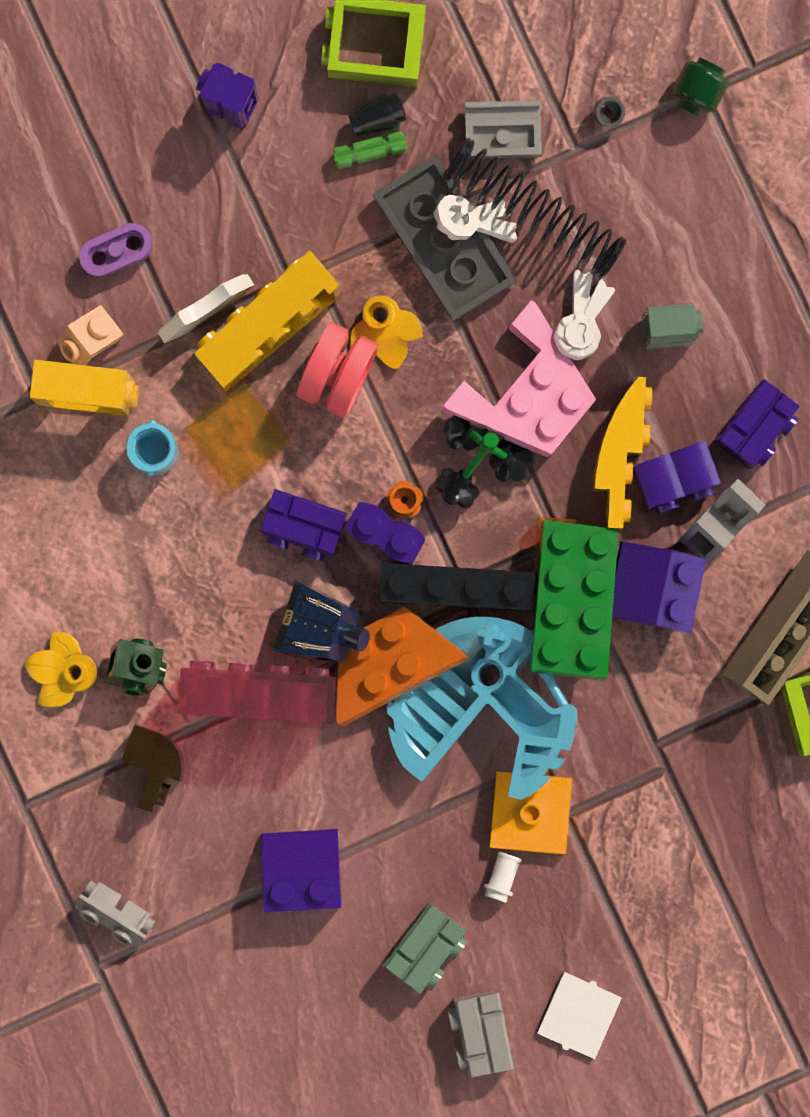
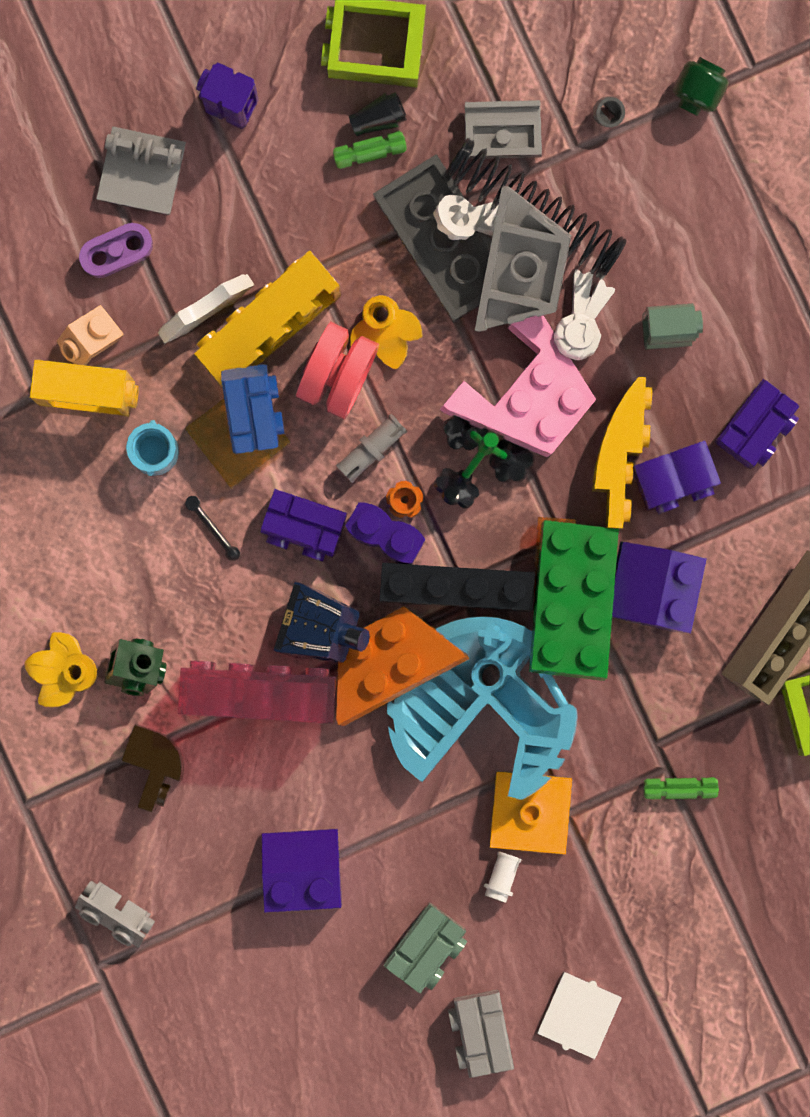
light grey brick [679,479,765,565] -> none
none -> light grey hinge [96,126,186,215]
none -> black hinge [185,496,240,561]
none -> blue brick [221,364,285,454]
none -> light grey pin [336,414,408,483]
none -> light grey wing [475,186,572,332]
none -> bright green axle [643,777,719,799]

